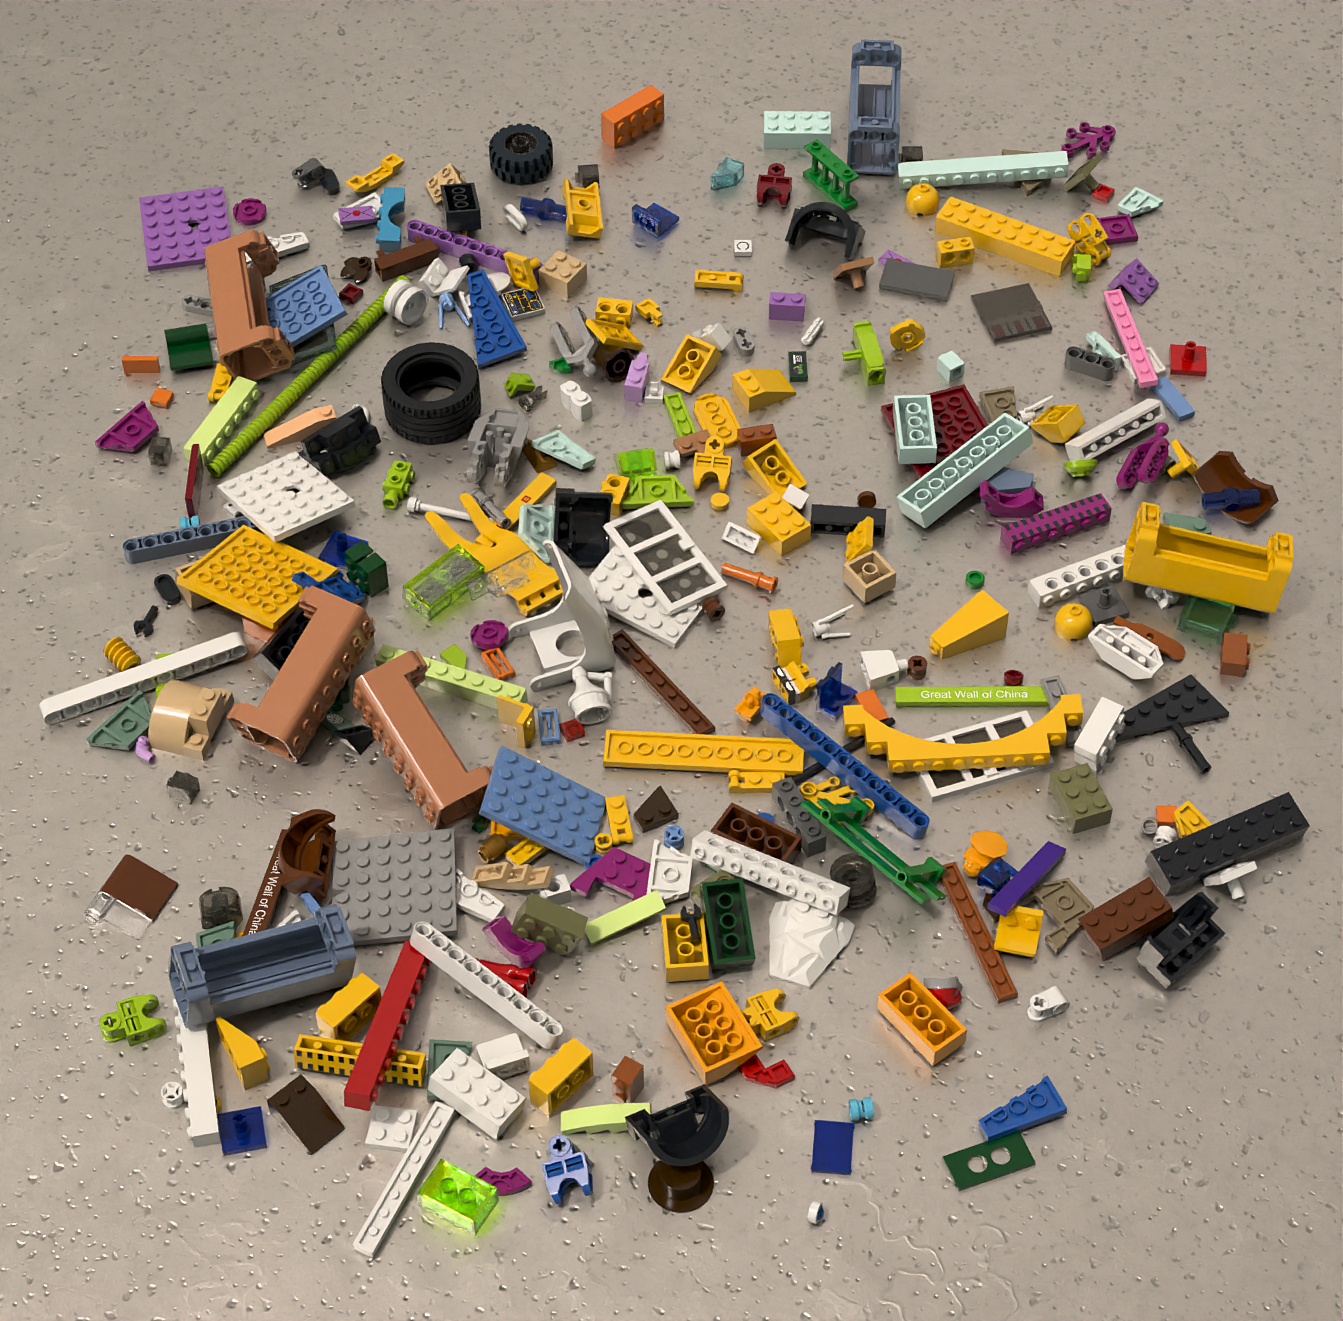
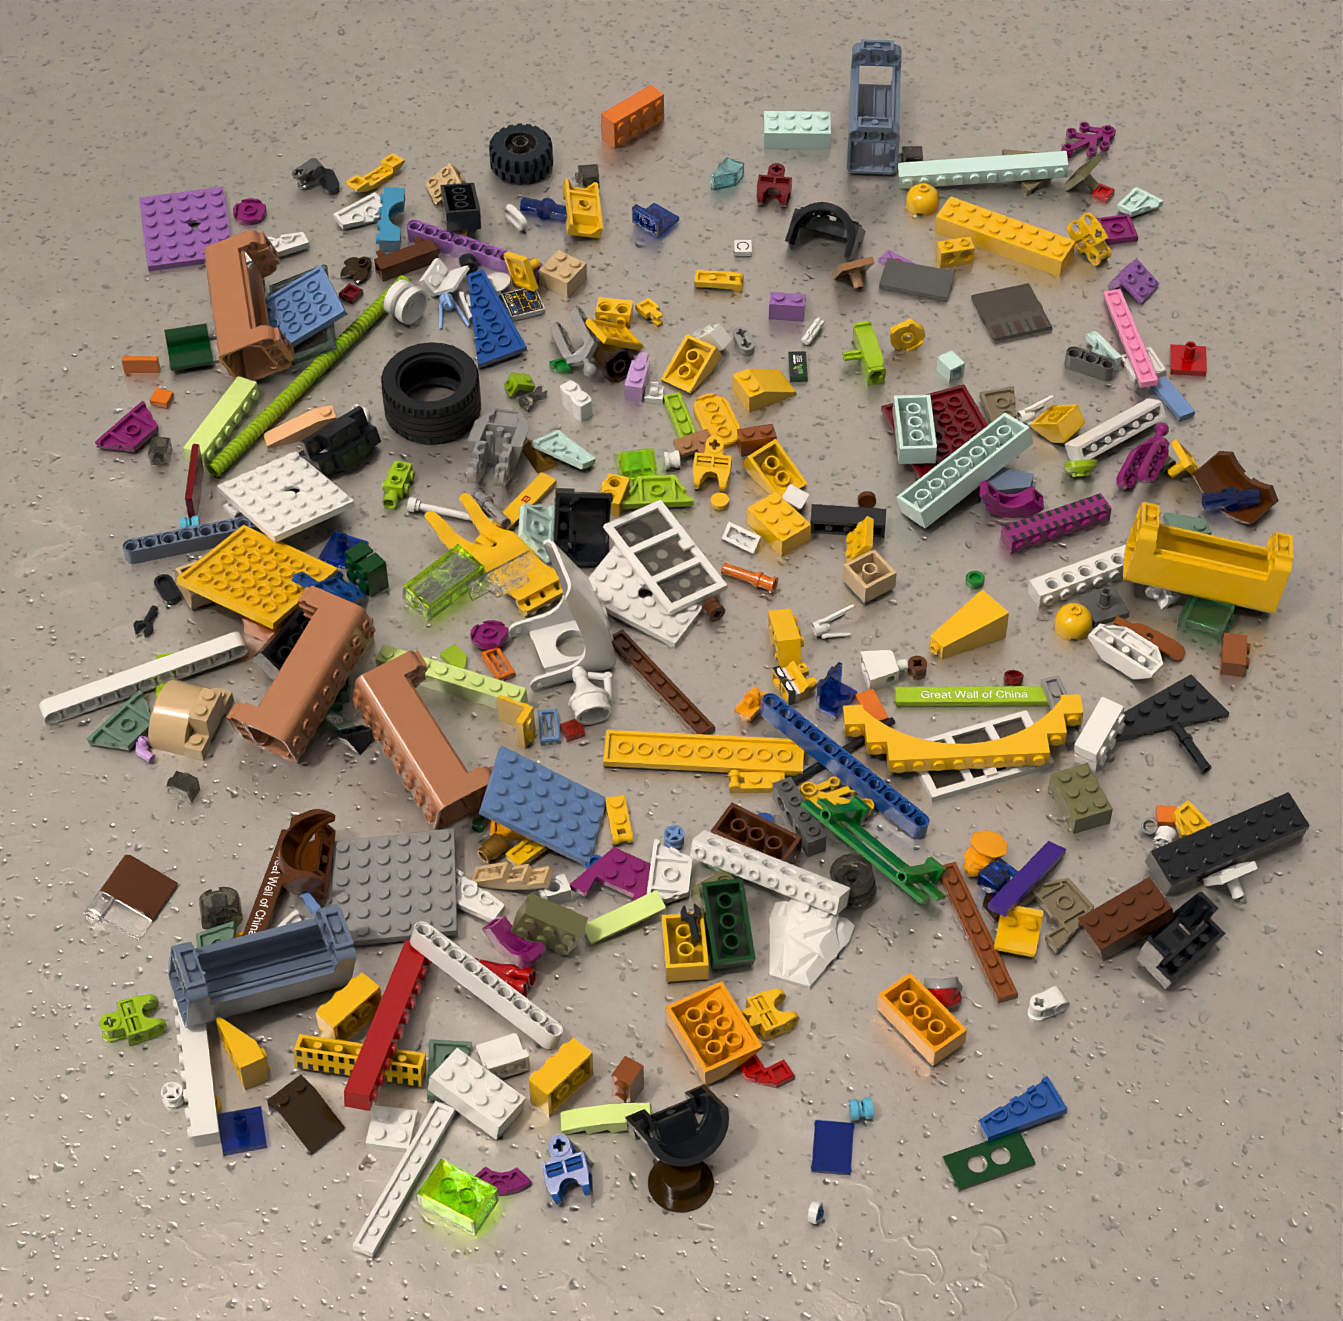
yellow piece [103,637,142,672] -> none
light grey beam [181,295,213,317] -> none
yellow plate [208,363,234,402] -> none
medium lavender tile [338,206,375,225] -> none
yellow bush [594,833,613,854] -> none
dark brown wing [633,786,679,833] -> none
green fence [803,139,859,212] -> none
lime brick [1072,254,1091,282] -> none

